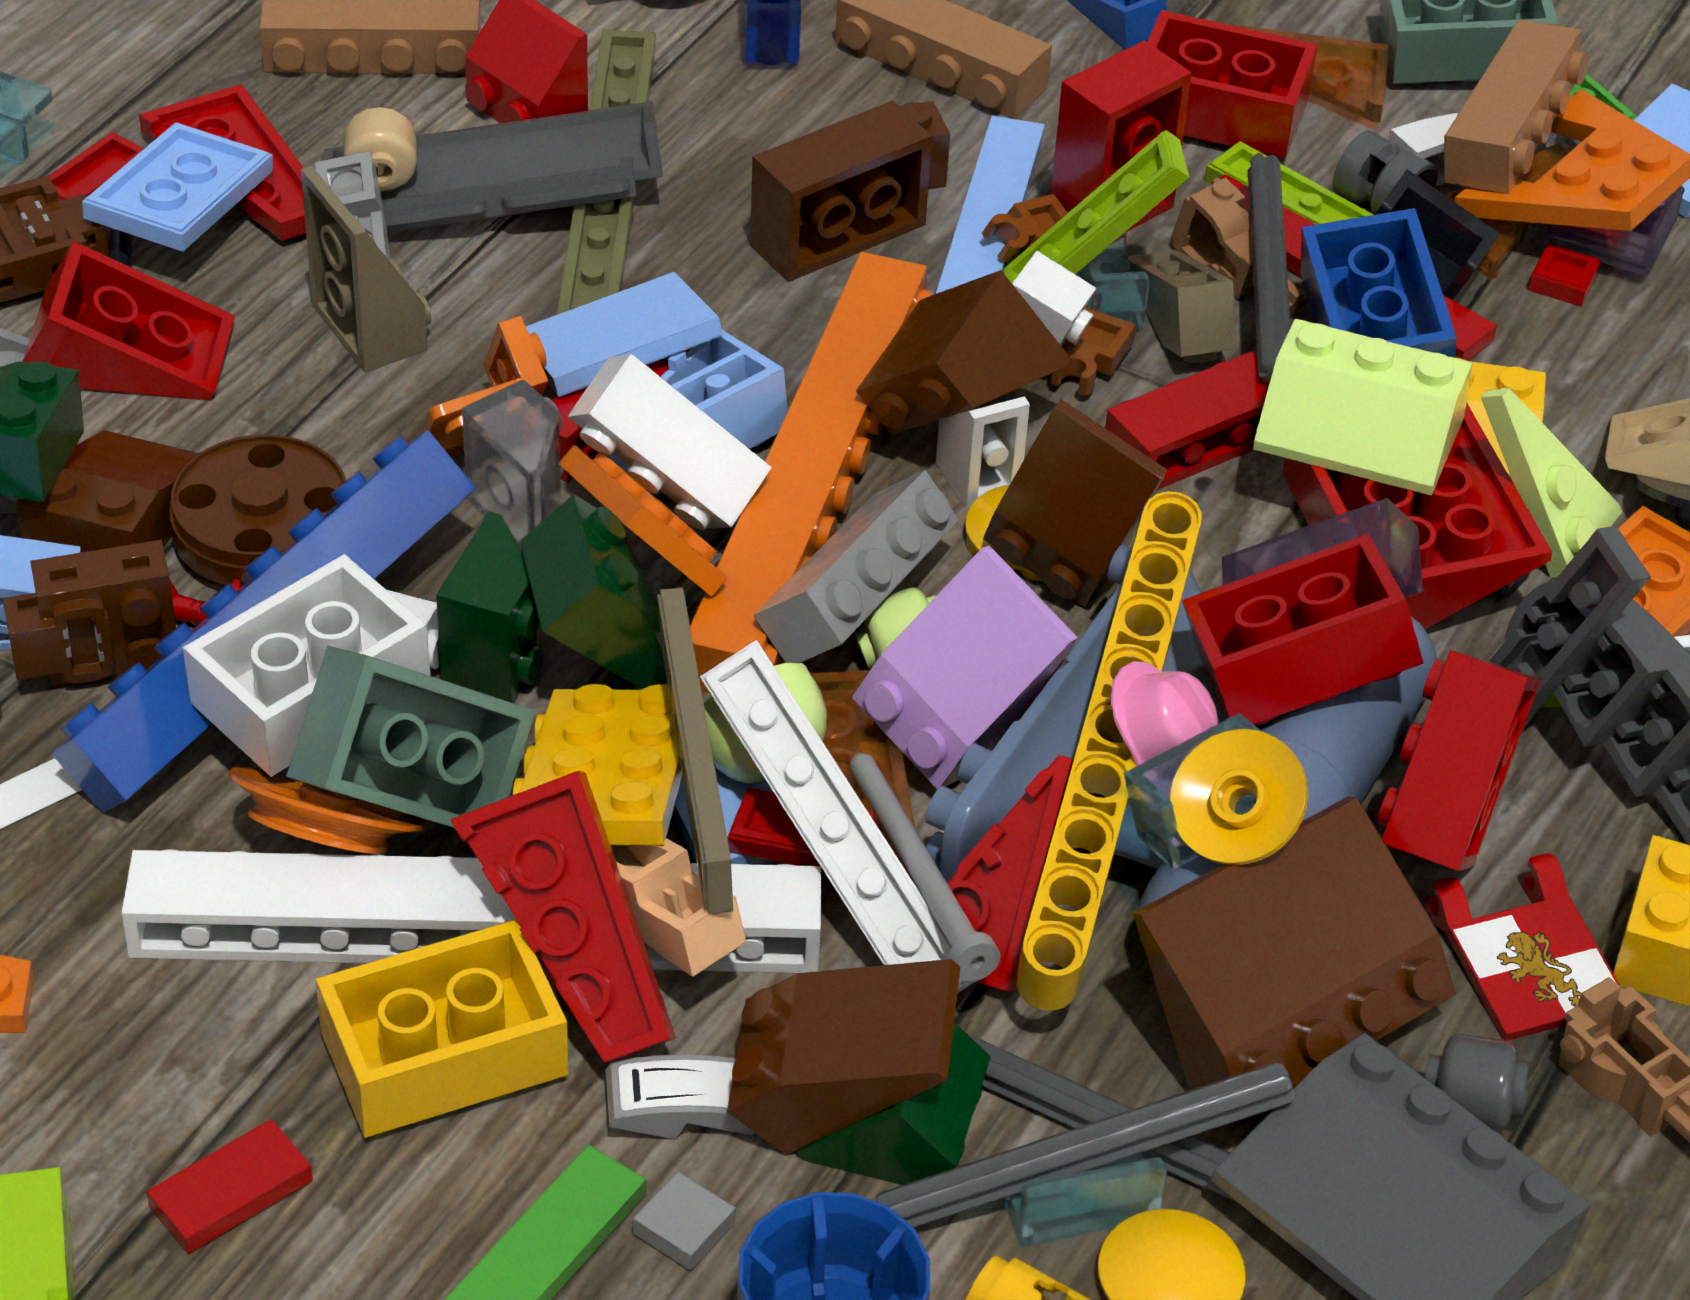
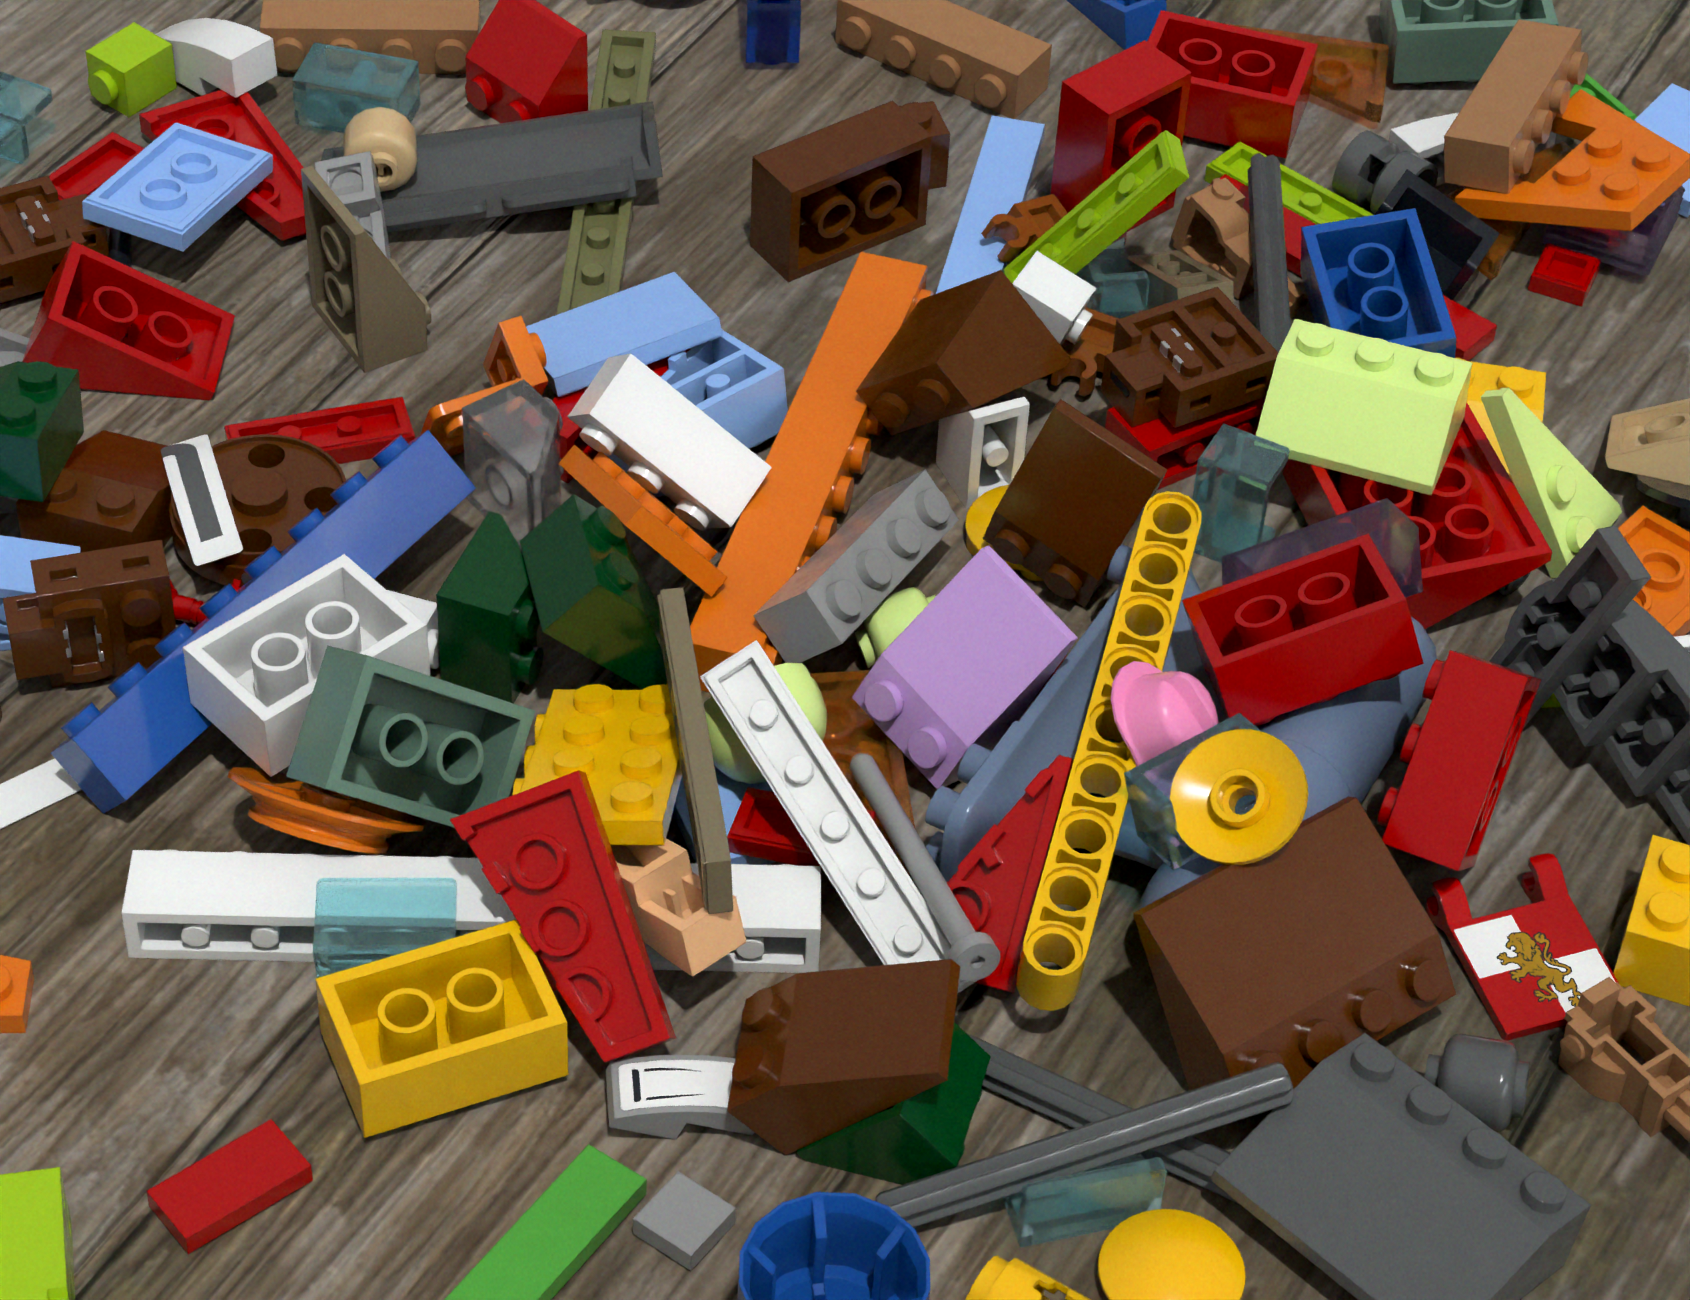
none -> lime brick [85,22,177,118]
none -> white slope [156,18,277,98]
none -> white sticker [161,434,243,566]
none -> red tile [224,397,415,464]
none -> clear light blue brick [292,42,421,133]
none -> clear light blue panel [313,878,457,978]
none -> reddish brown piece [1101,287,1278,428]
none -> clear light blue panel [1192,423,1290,575]

